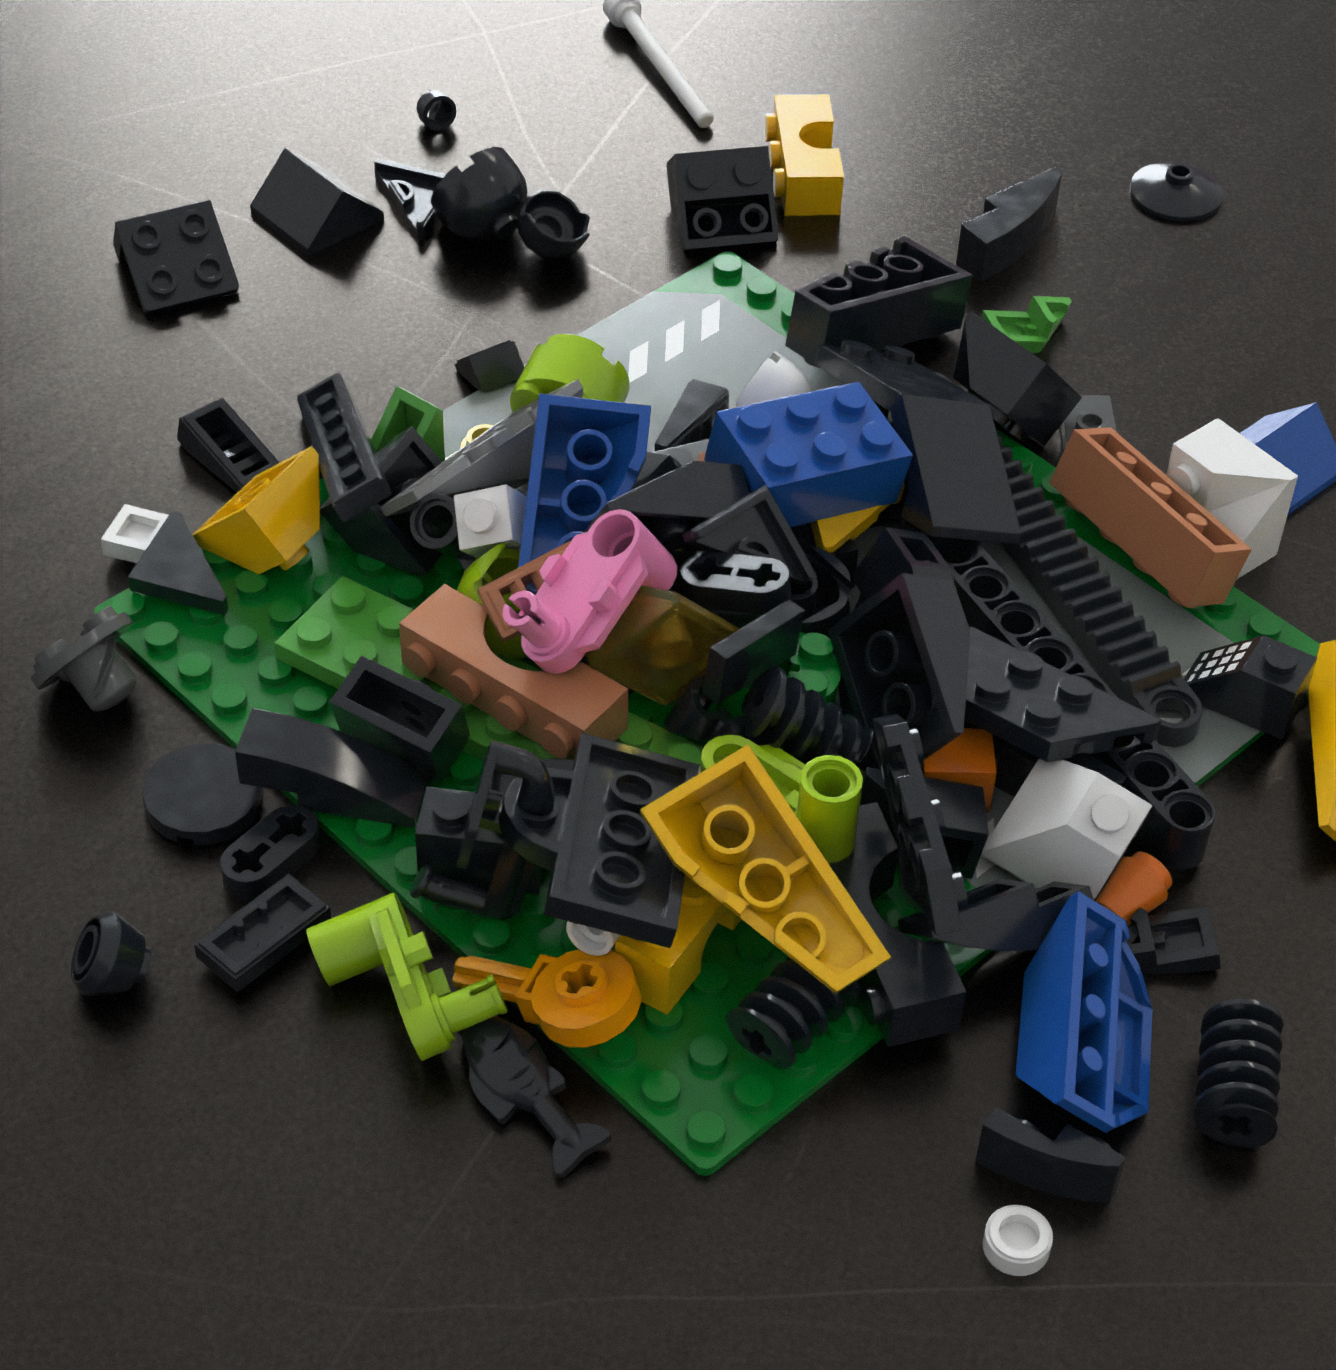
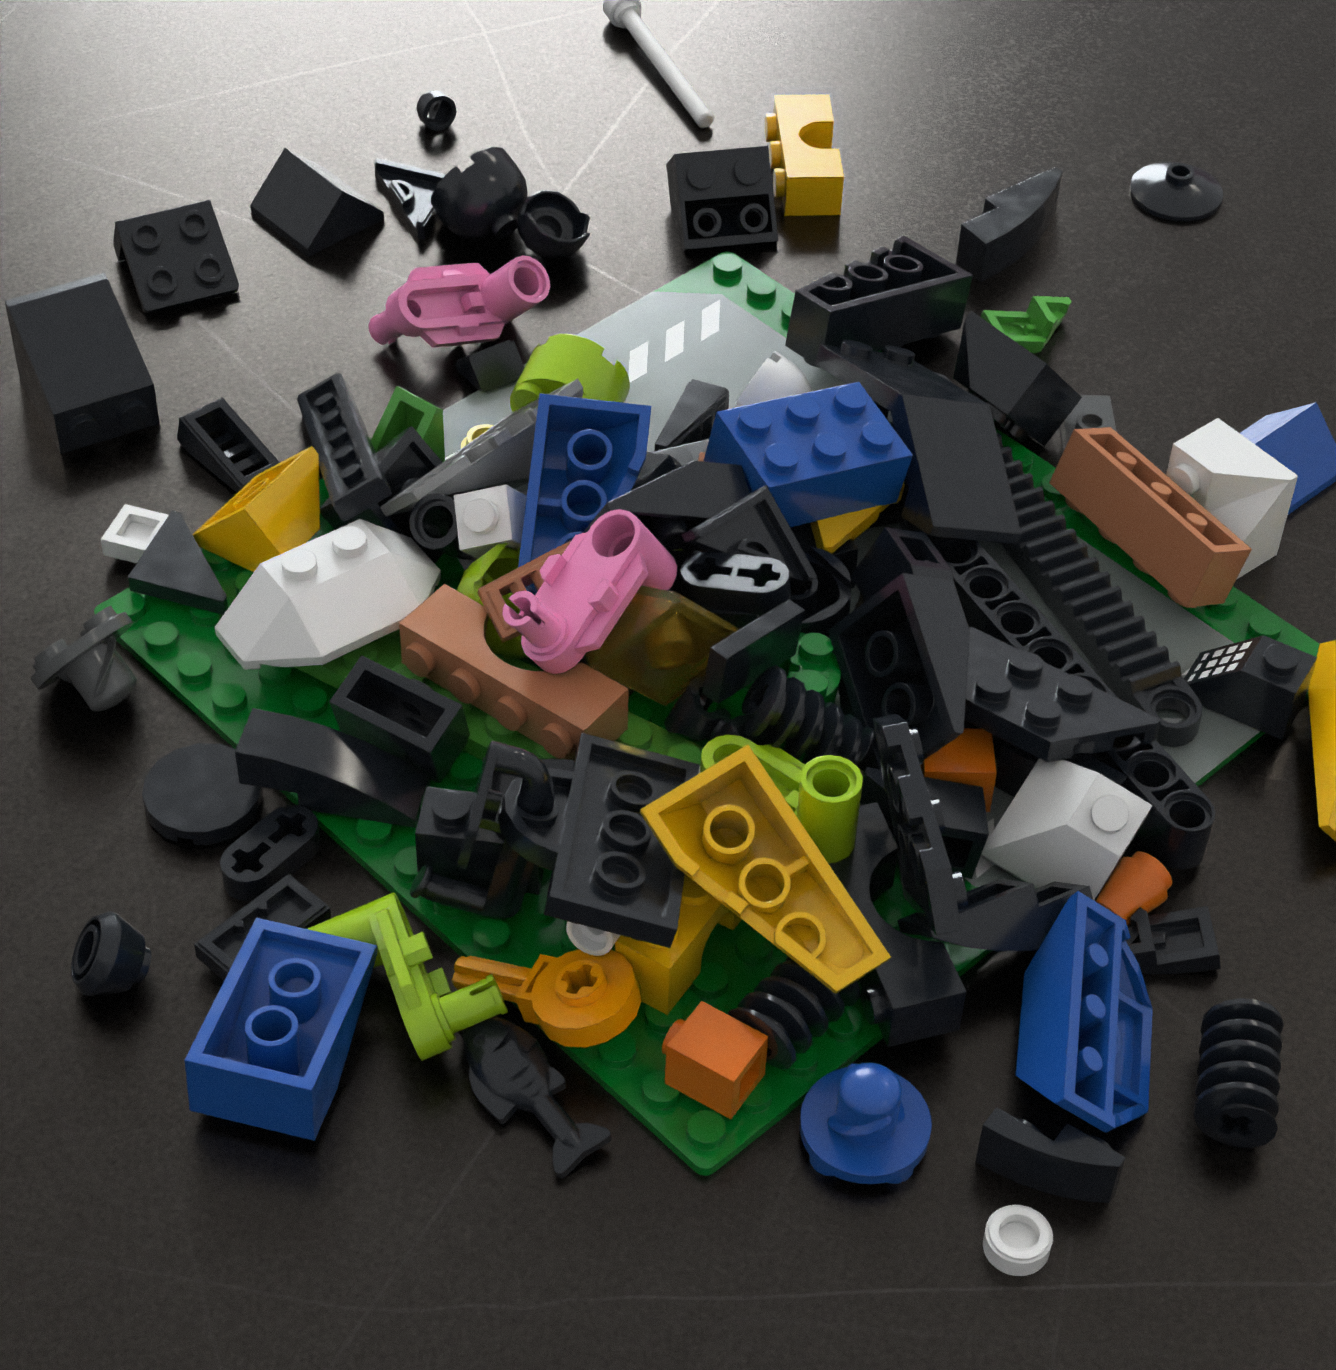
none -> black slope [5,273,160,454]
none -> blue slope [184,918,377,1141]
none -> white wedge [215,519,441,670]
none -> bright pink piece [368,255,550,348]
none -> orange brick [662,1001,769,1119]
none -> blue plate [799,1063,932,1184]

